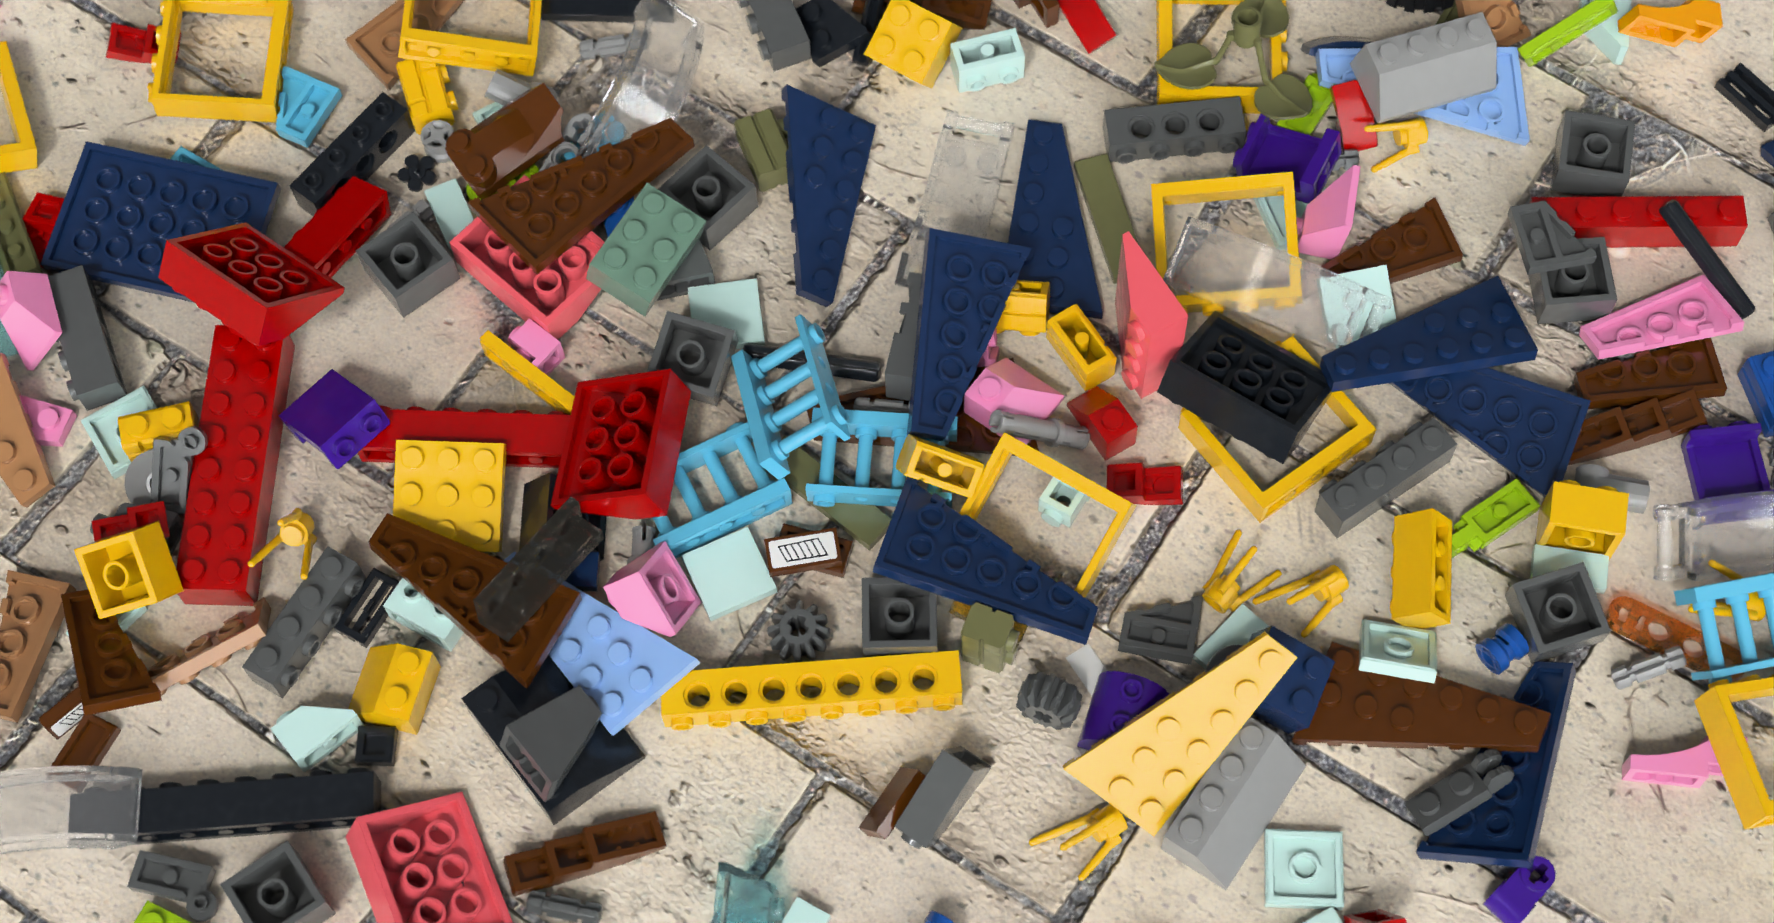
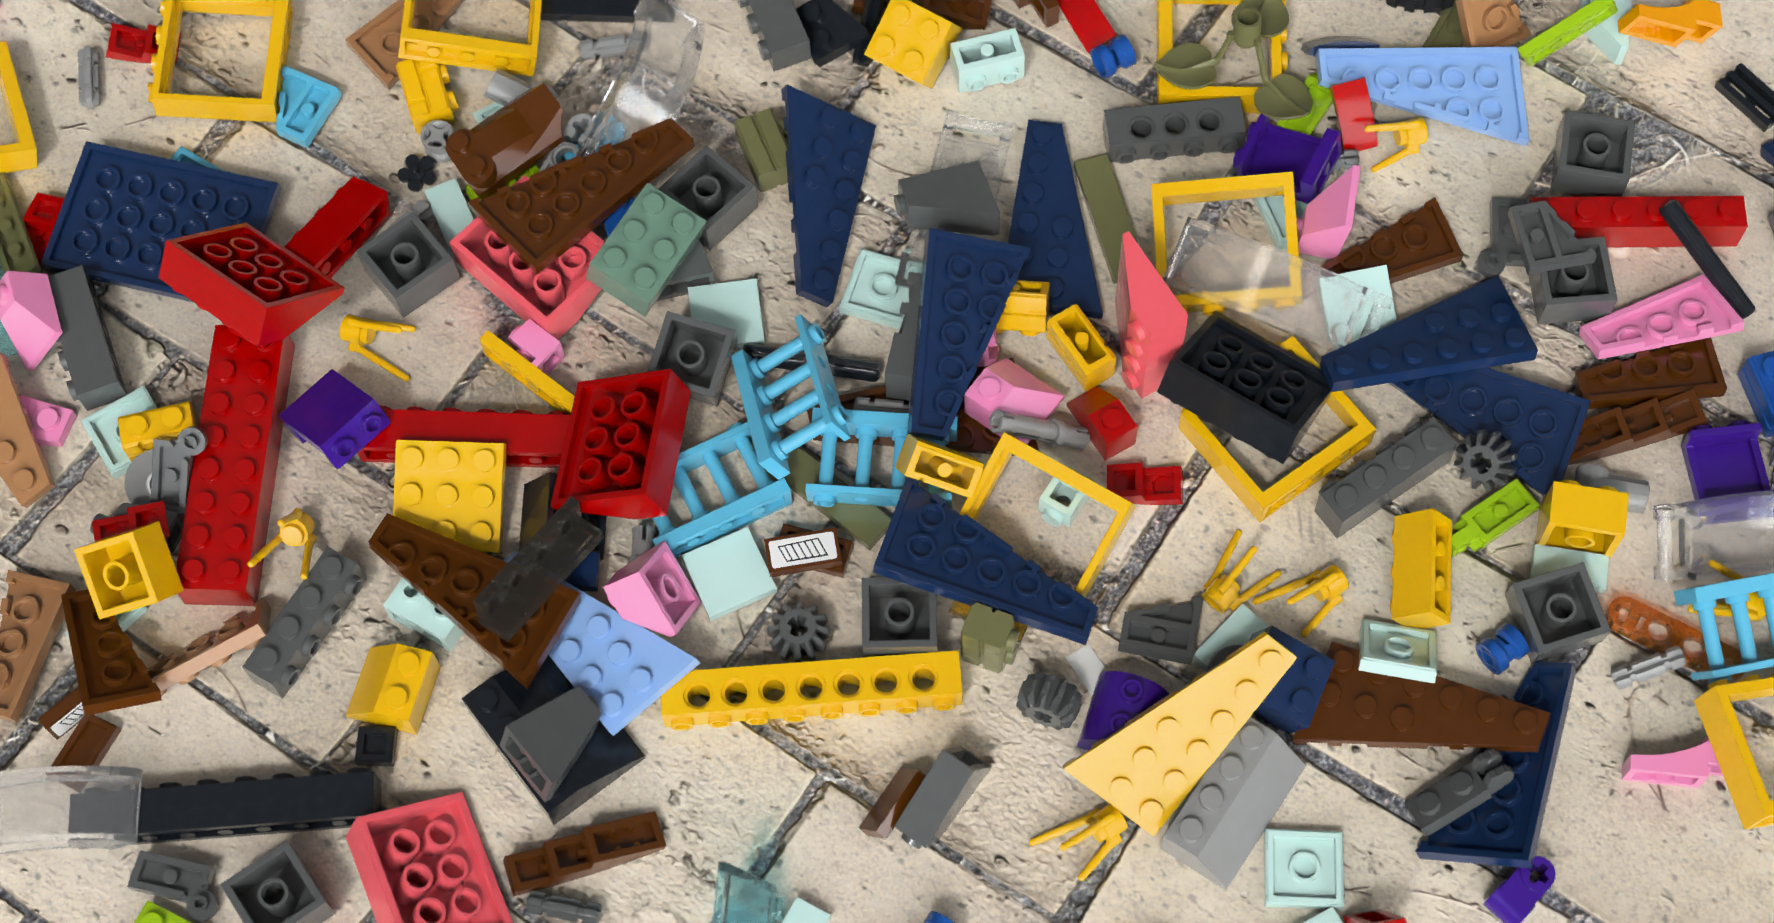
light aqua slope [270,705,364,773] -> none
black brick [289,92,415,216] -> none
black tile [334,568,400,648] -> none
light grey slope [1350,12,1497,124] -> none
none -> light grey axle [77,46,100,109]
none -> yellow plant [339,314,416,382]
none -> light aqua tile [839,248,923,329]
none -> dark grey slope [894,160,1000,236]
none -> blue wheel [1090,34,1136,79]
none -> dark grey gear [1454,428,1518,491]
none -> dark grey hinge [1476,197,1527,277]

